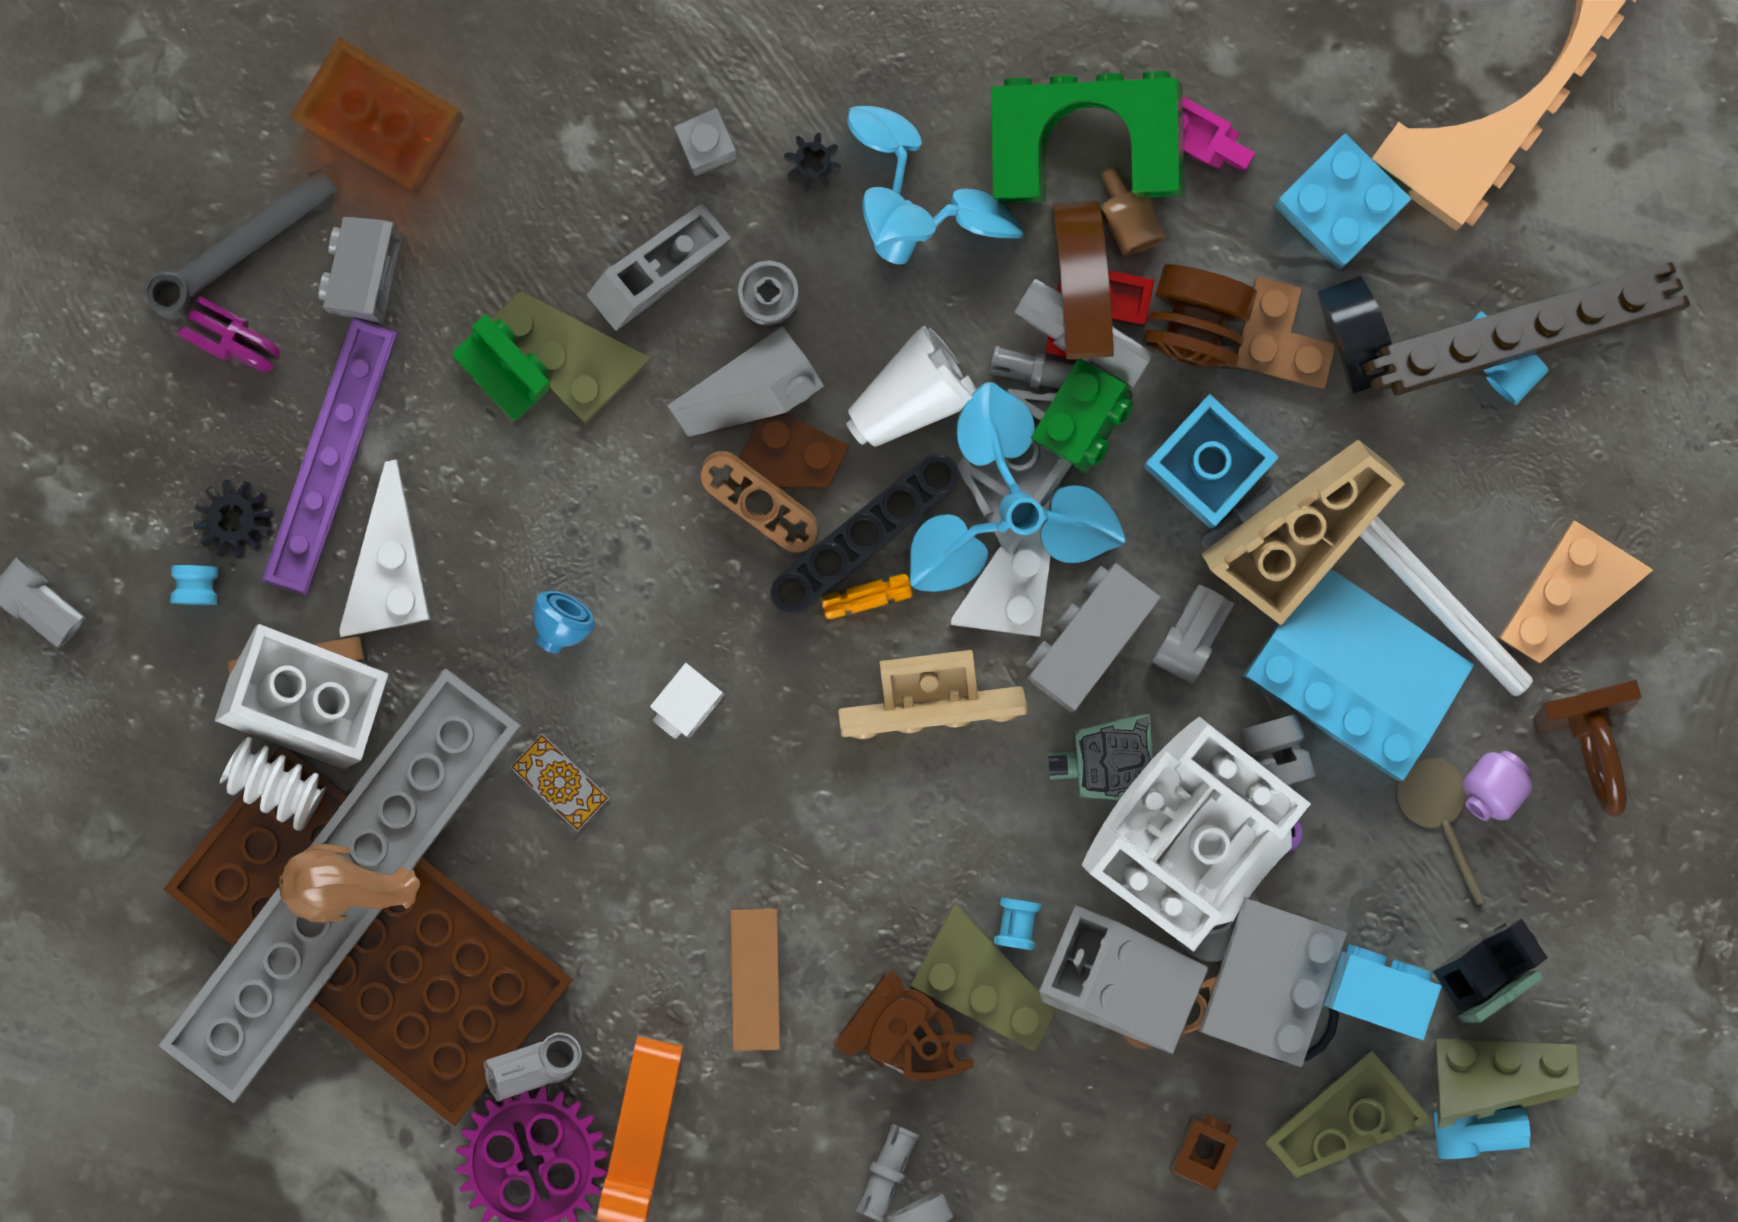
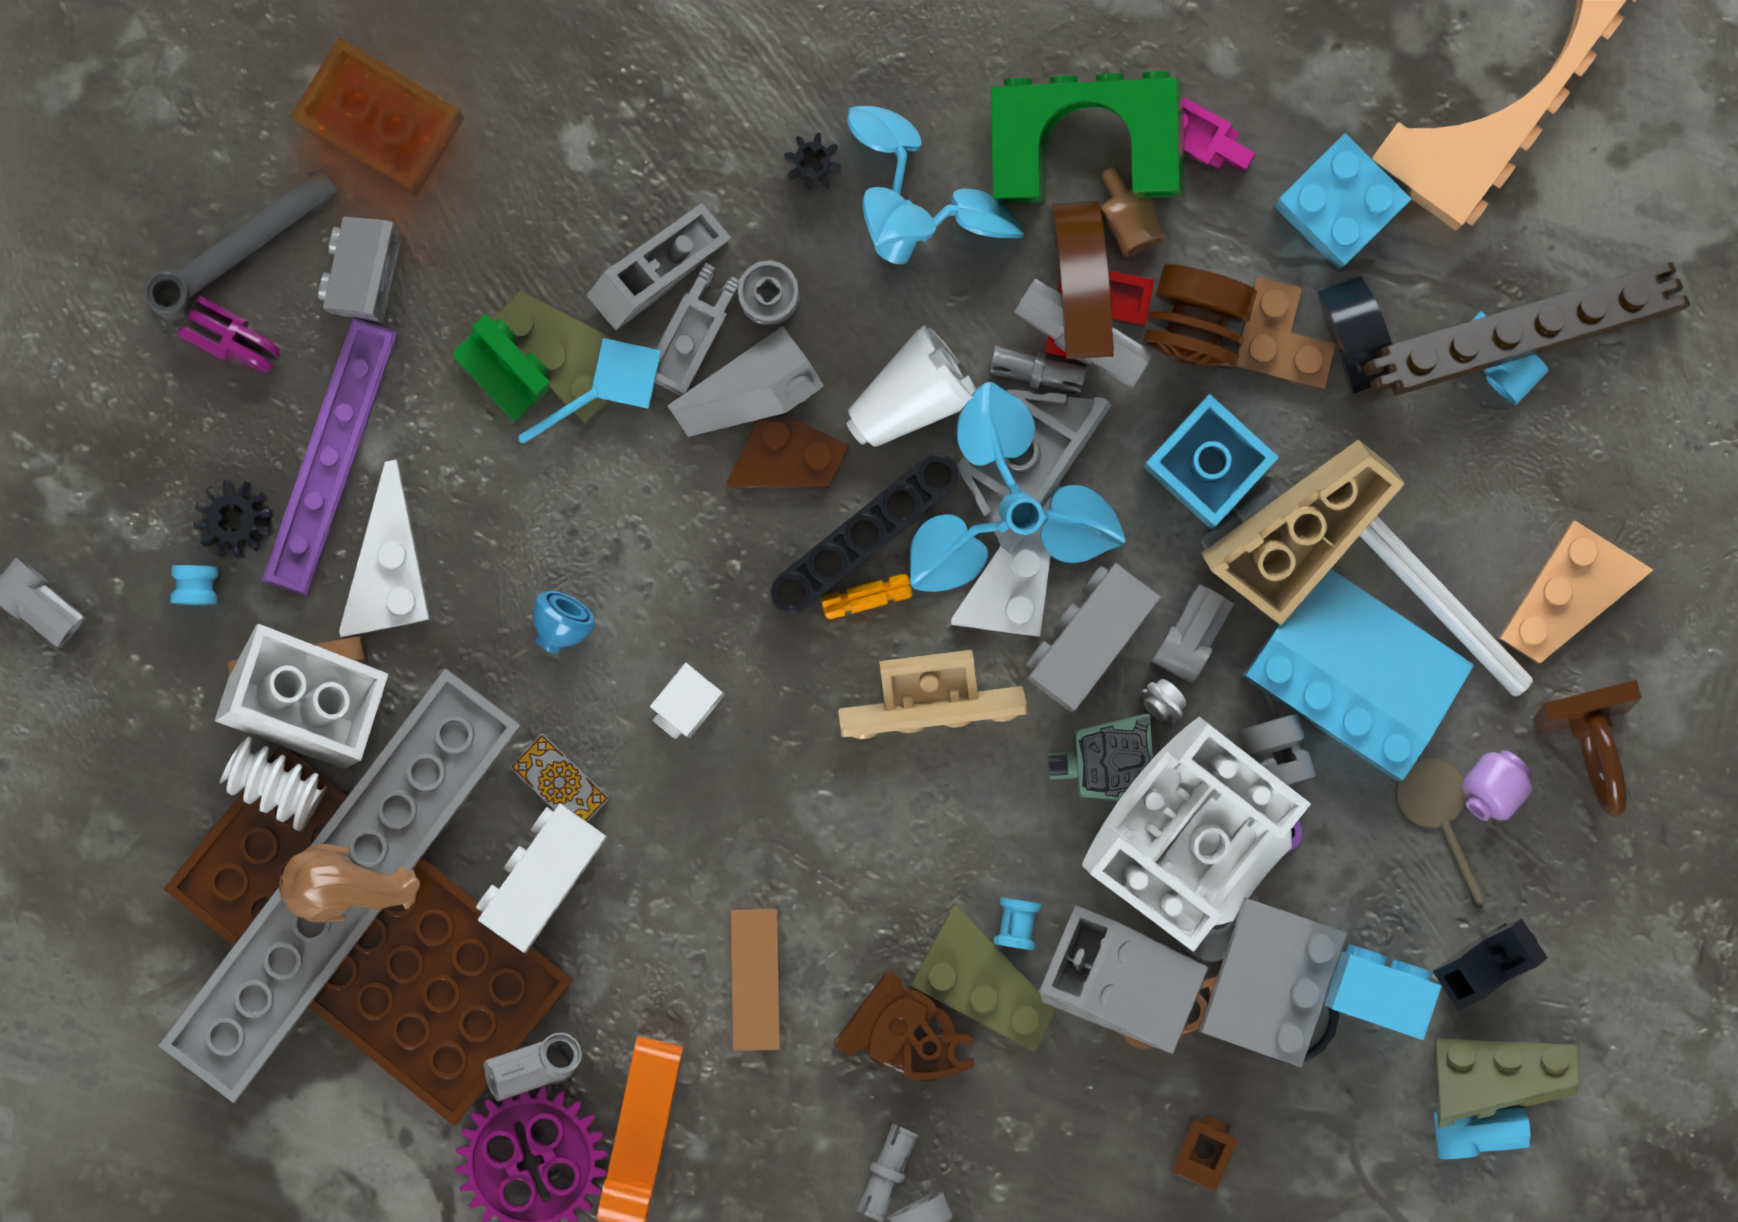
light grey brick [674,108,737,177] -> none
medium nougat beam [701,451,818,553] -> none
green bracket [1031,359,1134,474] -> none
olive wing [1264,1049,1433,1178] -> none
sand green piece [1456,970,1544,1023] -> none
none -> white brick [476,804,606,954]
none -> medium azure piece [518,338,661,443]
none -> light grey hinge [654,263,740,396]
none -> white plate [1141,679,1187,725]

